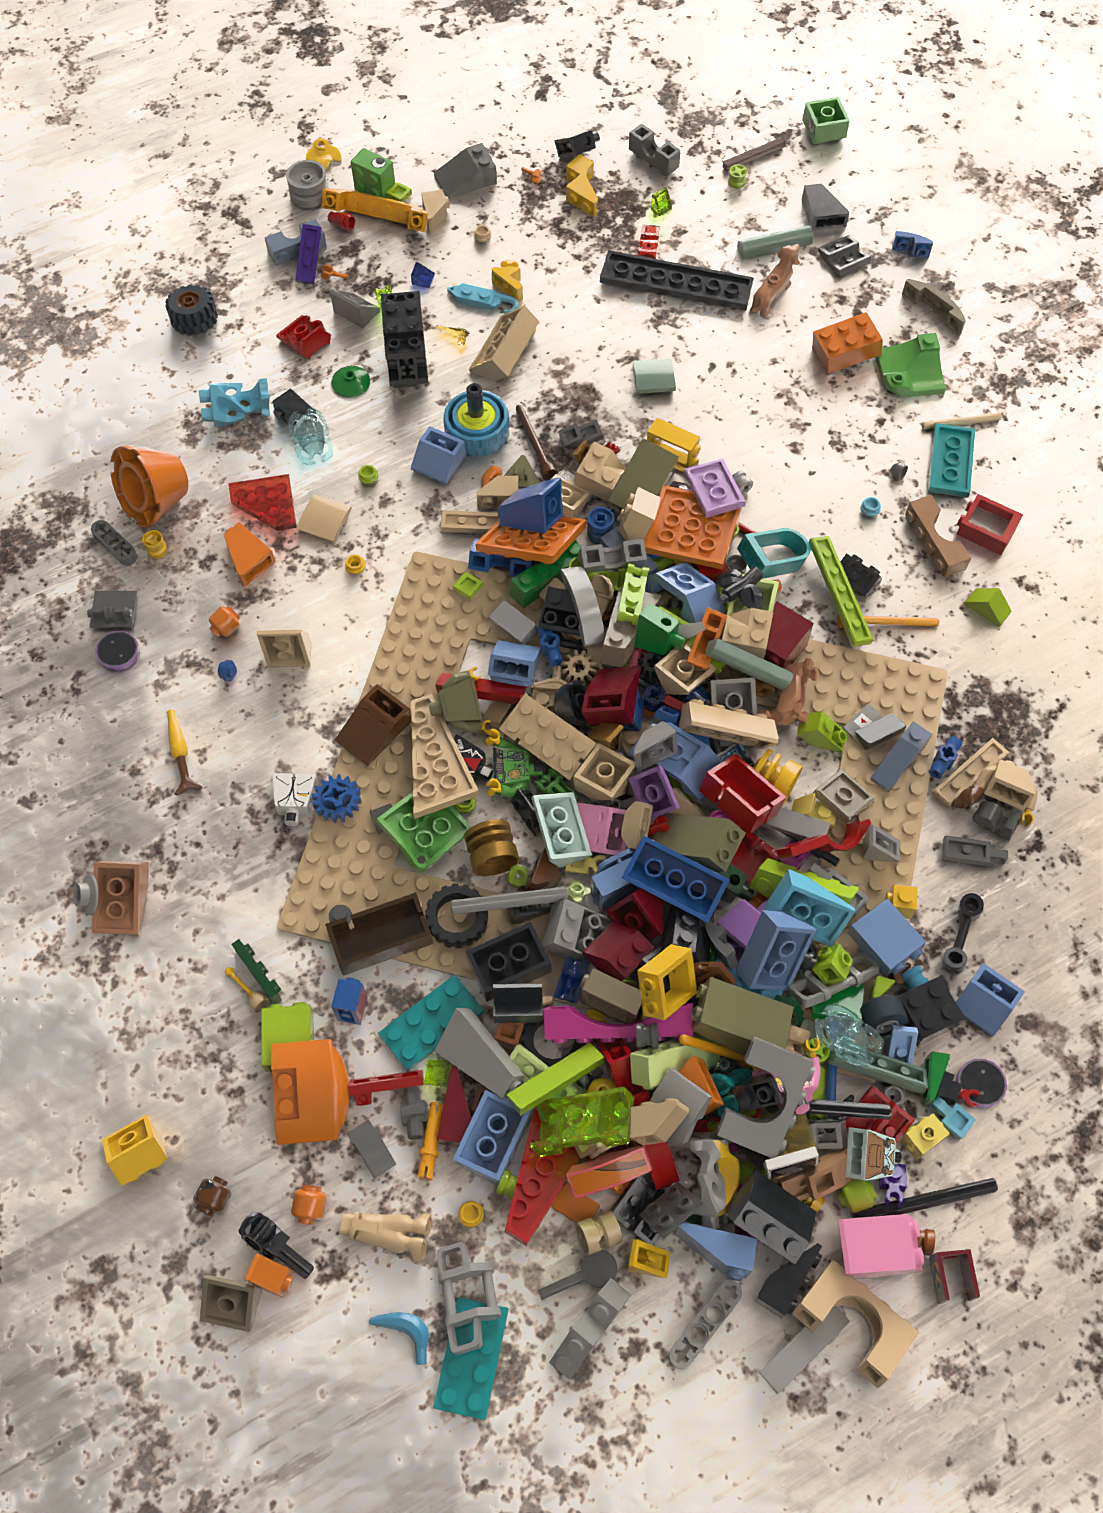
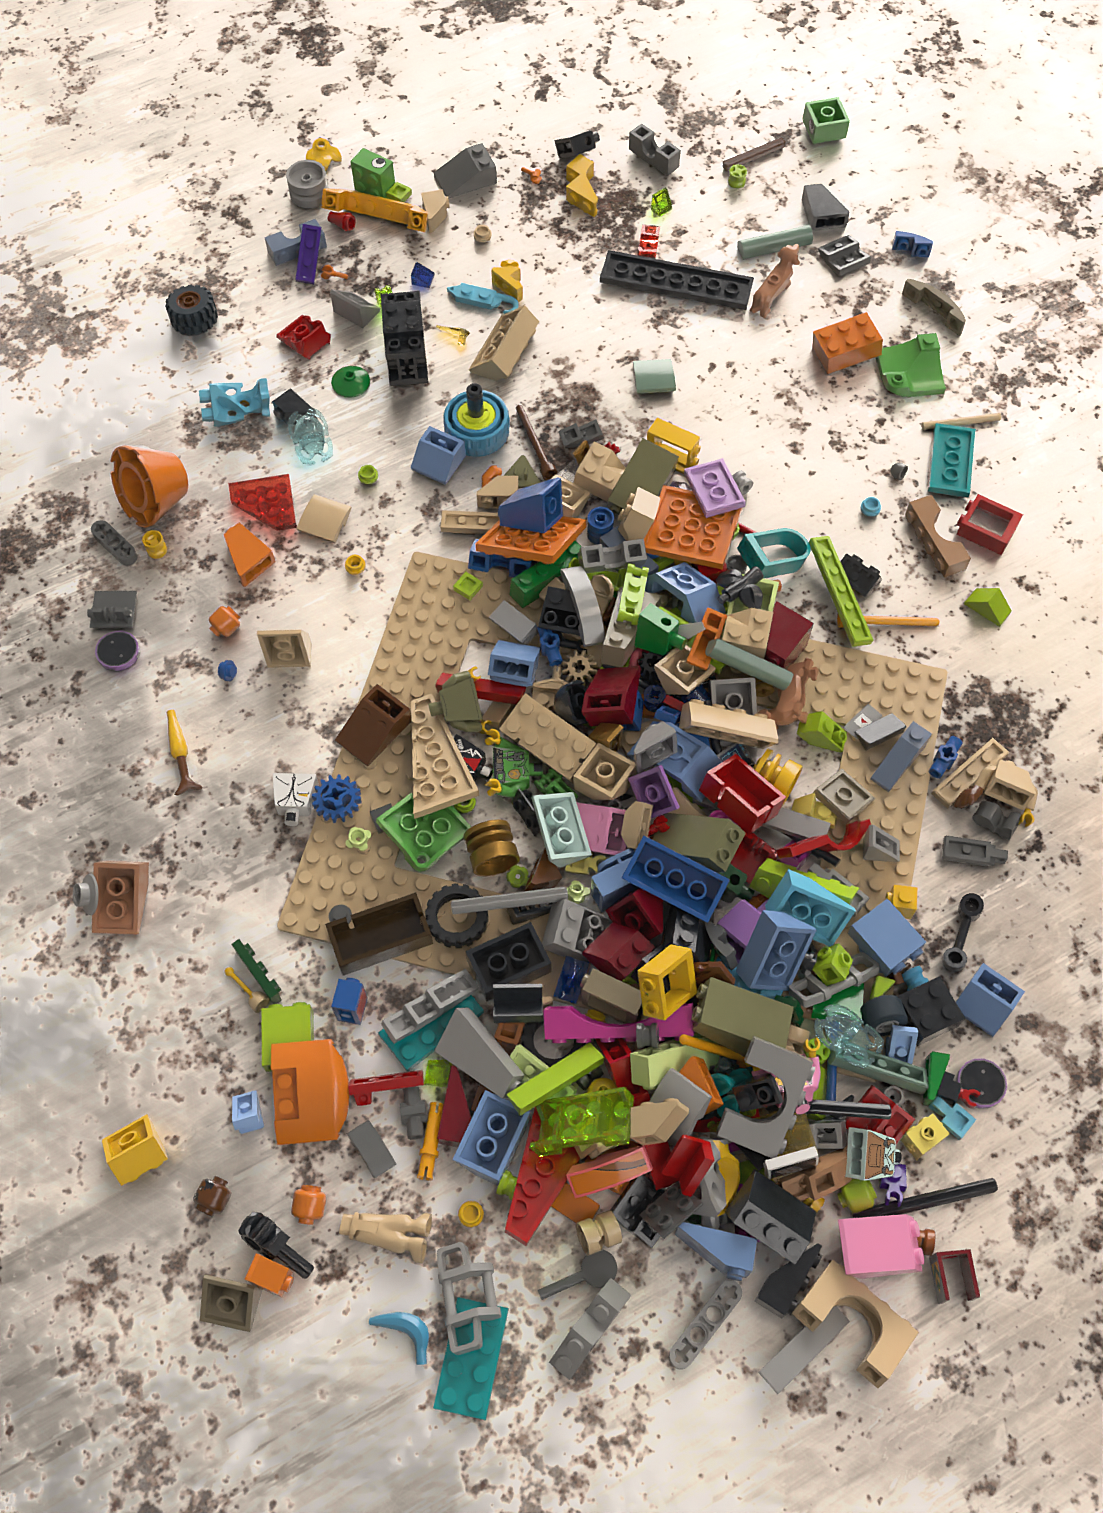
yellow slope [627,1239,671,1279] -> none
none -> light blue slope [232,1090,264,1134]
none -> yellowish green plate [346,827,371,851]
none -> light grey slope [381,969,479,1044]
none -> red panel [661,1134,715,1197]

